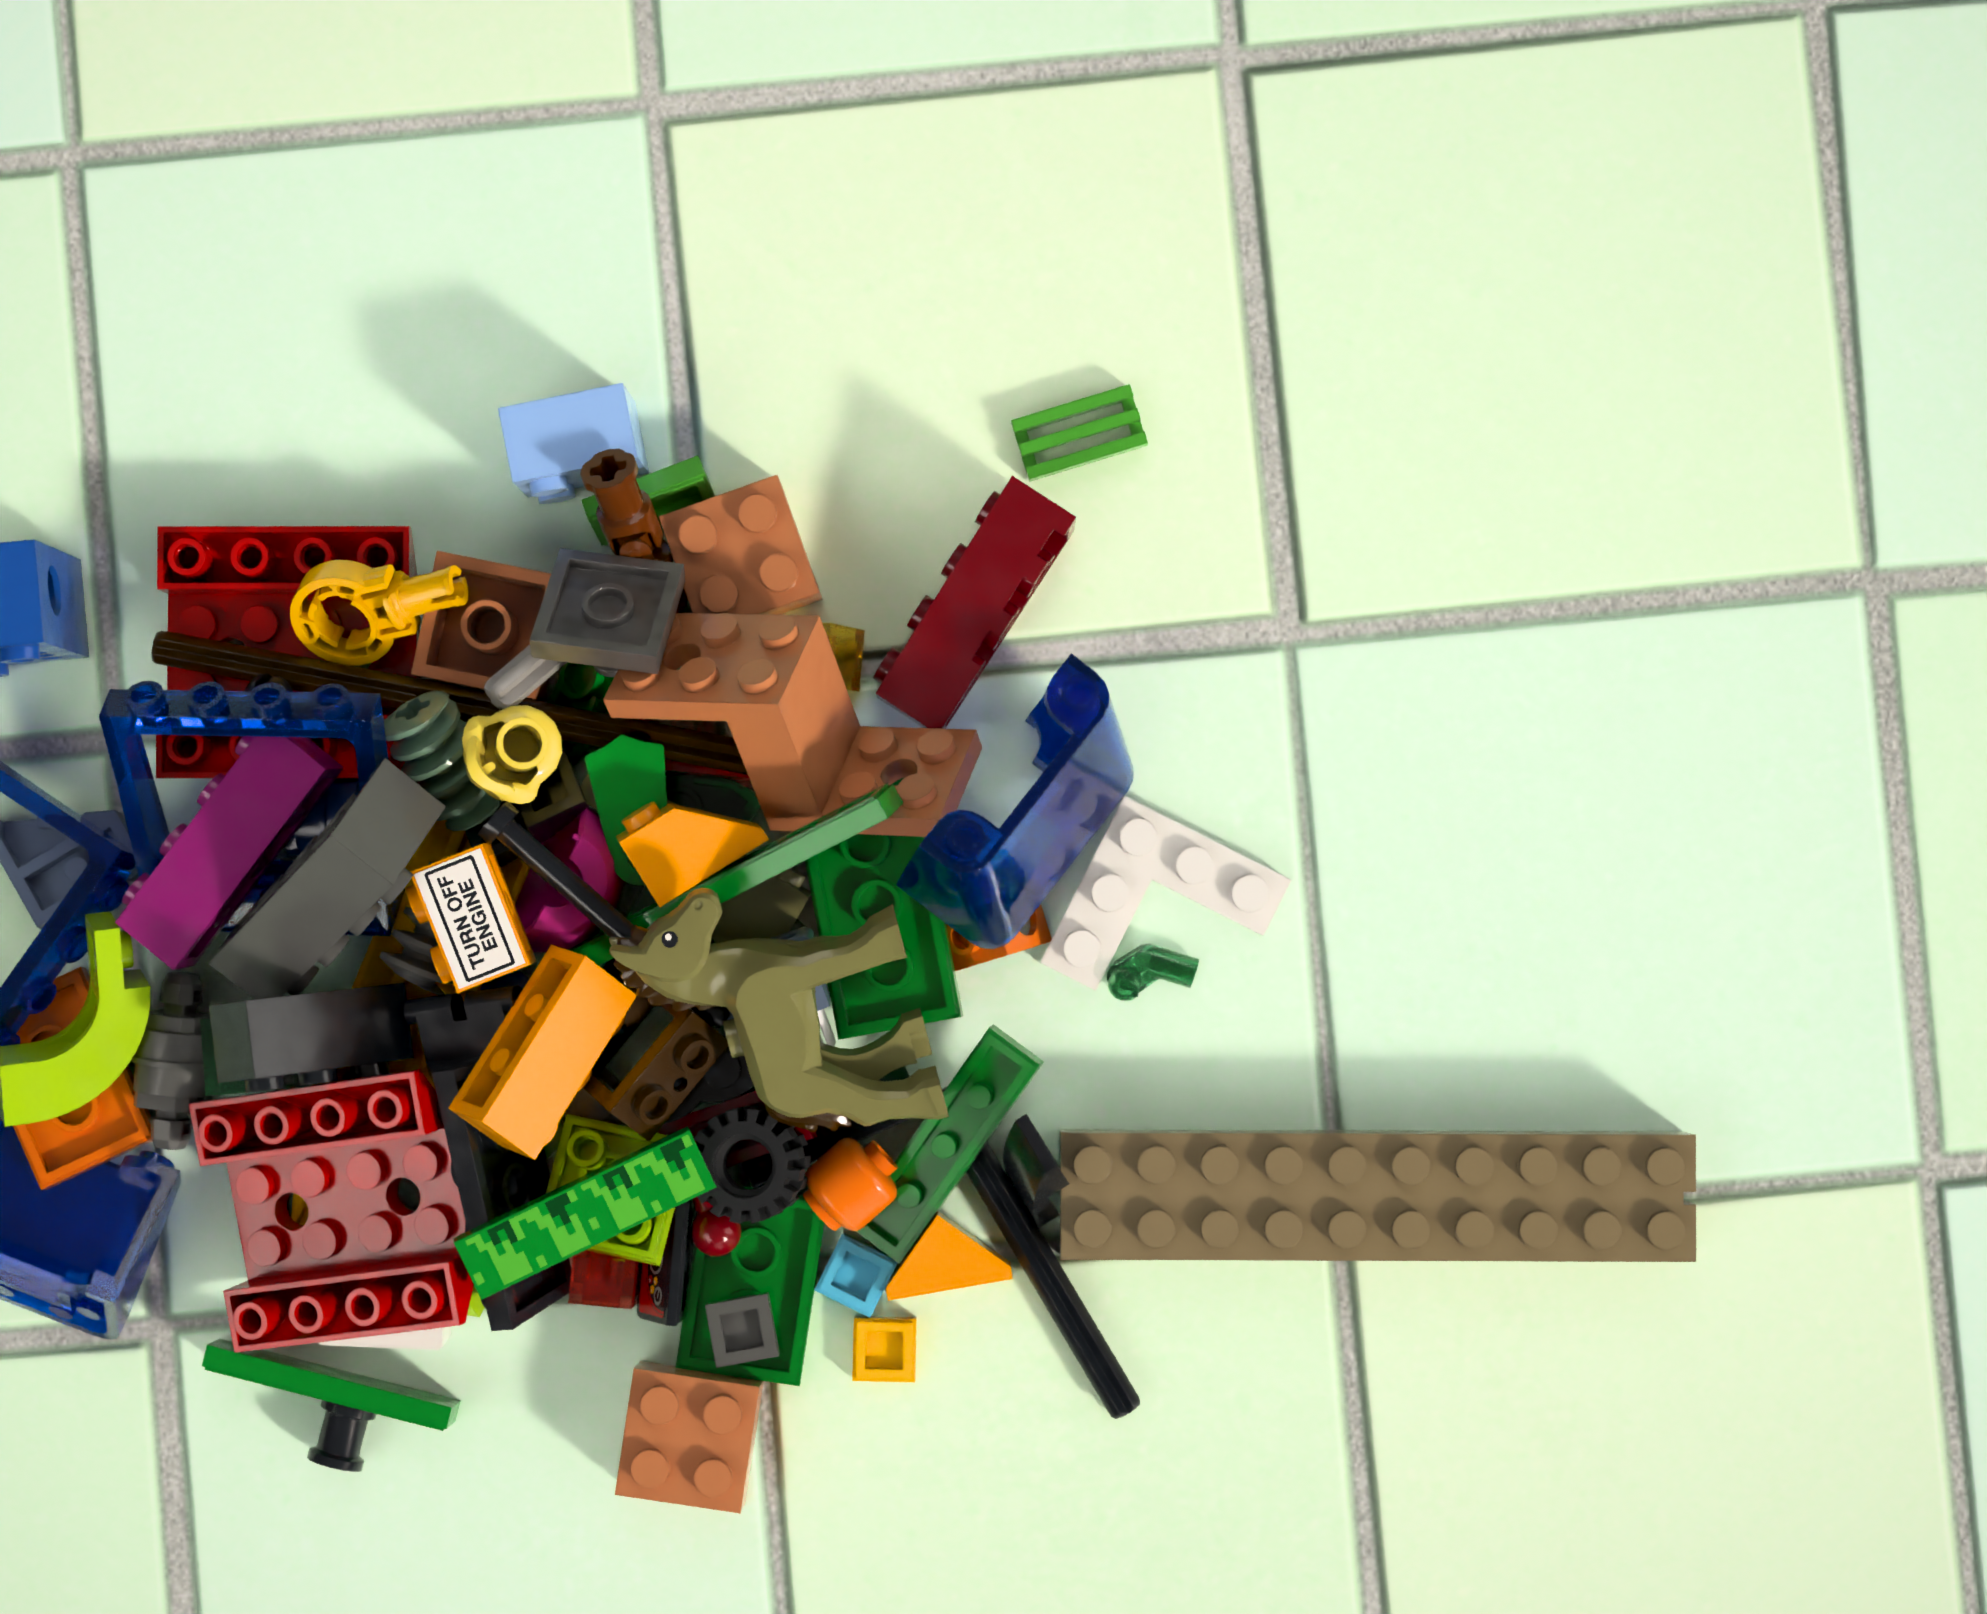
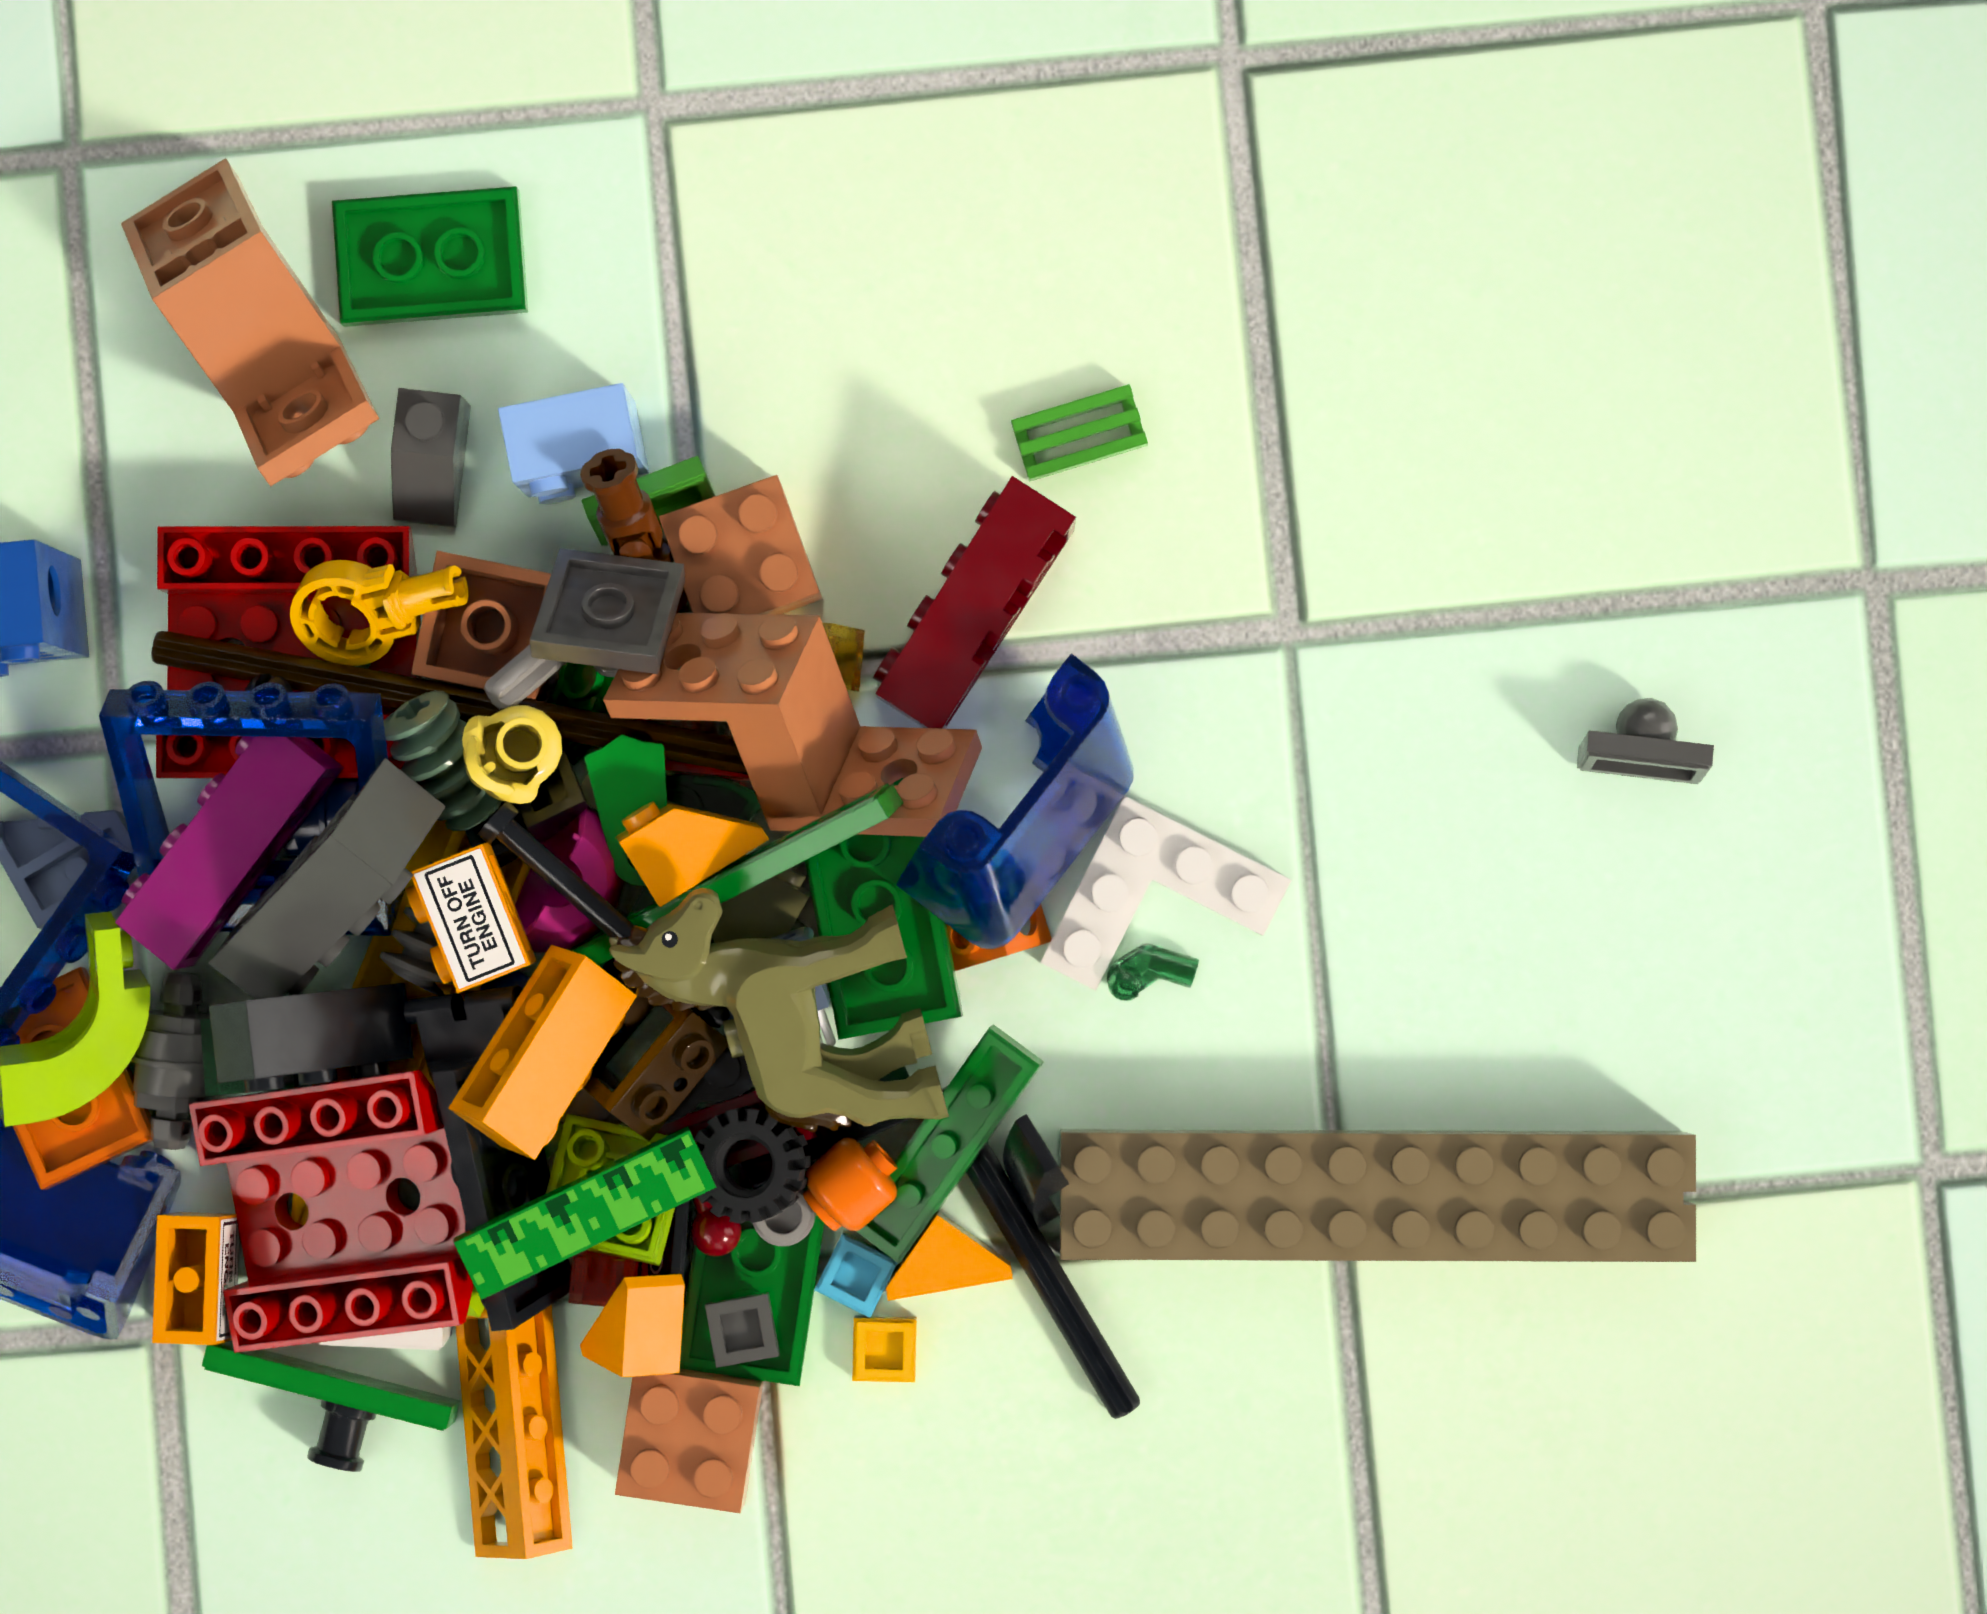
none -> nougat bracket [121,158,379,487]
none -> light orange brick [152,1212,240,1345]
none -> green tile [332,186,528,327]
none -> dark grey slope [391,388,471,528]
none -> light orange fence [456,1305,573,1559]
none -> light orange slope [580,1274,685,1377]
none -> light grey tile [753,1189,816,1246]
none -> dark grey tile [1577,698,1714,785]

